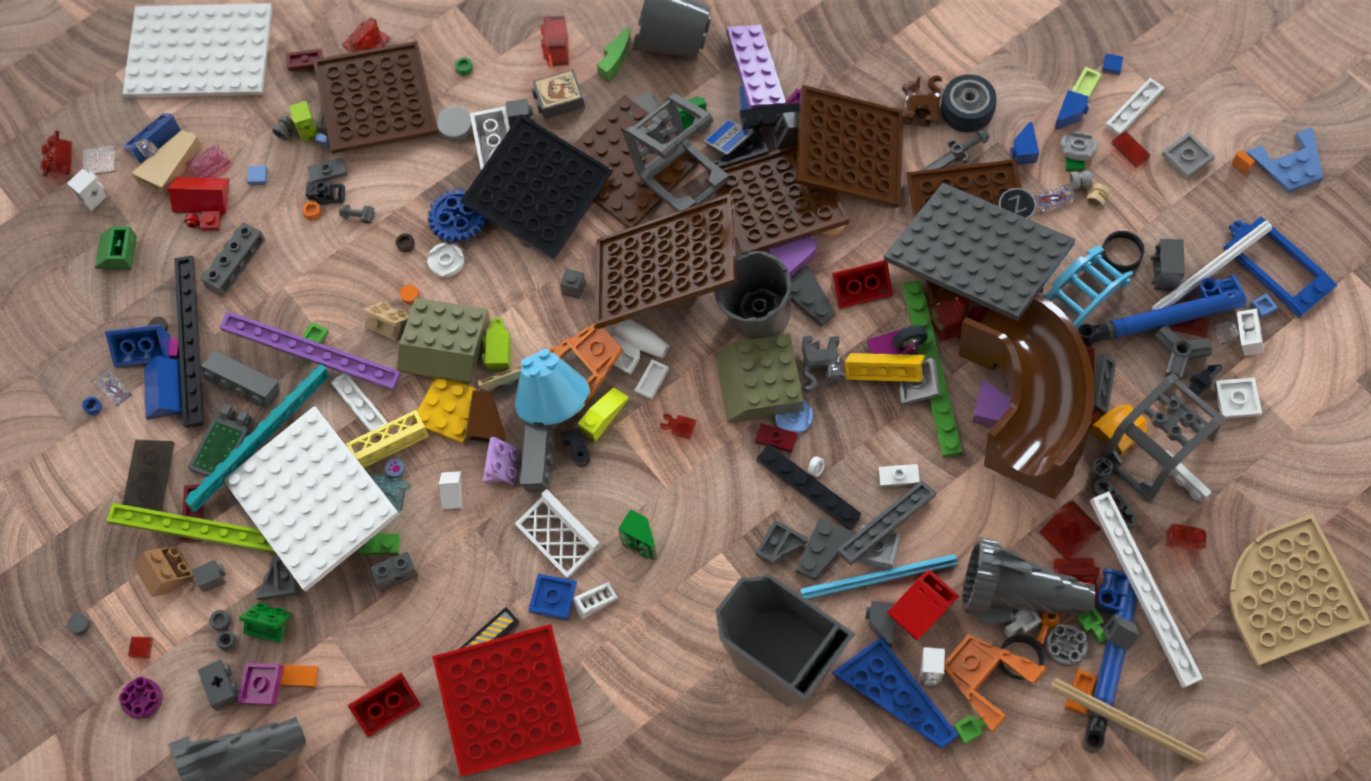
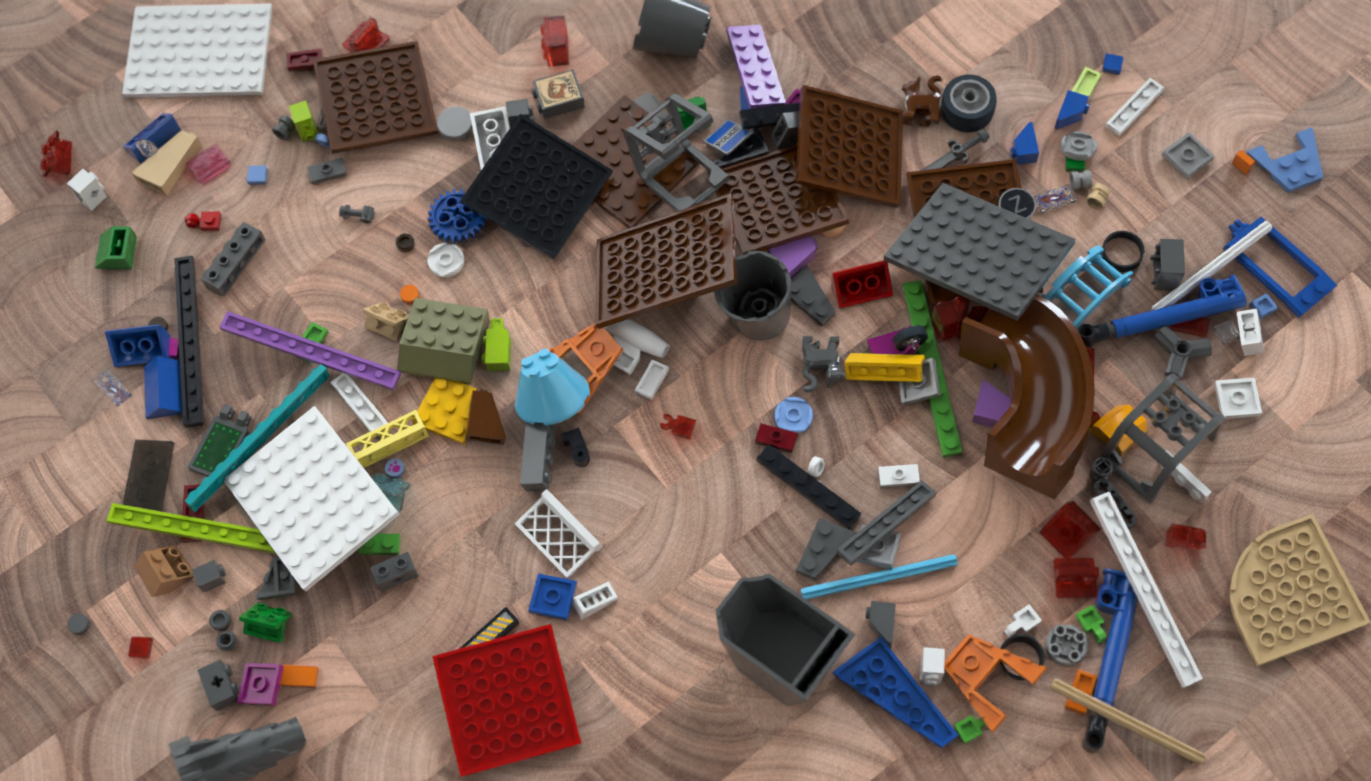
clear piece [81,145,117,175] -> none
blue bush [82,396,102,415] -> none
magenta tile [119,677,162,719] -> none
red slope [168,177,230,214] -> none
dark grey brick [201,350,280,408] -> none
orange tile [302,201,322,220] -> none
black piece [305,181,345,205] -> none
red slope [347,672,421,738] -> none
white slope [439,471,462,510] -> none
green tile [455,57,473,76] -> none
tan plate [477,364,522,392] -> none
lavender bracket [483,437,521,486] -> none
dark grey brick [560,268,586,299] -> none
neon yellow slope [578,387,629,442] -> none
bright green slope [597,27,631,82] -> none
green slope [618,509,657,560] -> none
olive slope [715,333,804,423] -> none
dark grey wing [755,520,808,564] -> none
red slope [887,569,959,641] -> none
dark grey cone [962,537,1095,624] -> none
orange bar [1035,611,1060,646] -> none
dark grey plate [1093,354,1116,415] -> none
dark grey panel [1103,614,1140,650] -> none
clear red tile [1111,131,1151,168] -> none
black piece [1189,364,1222,397] -> none

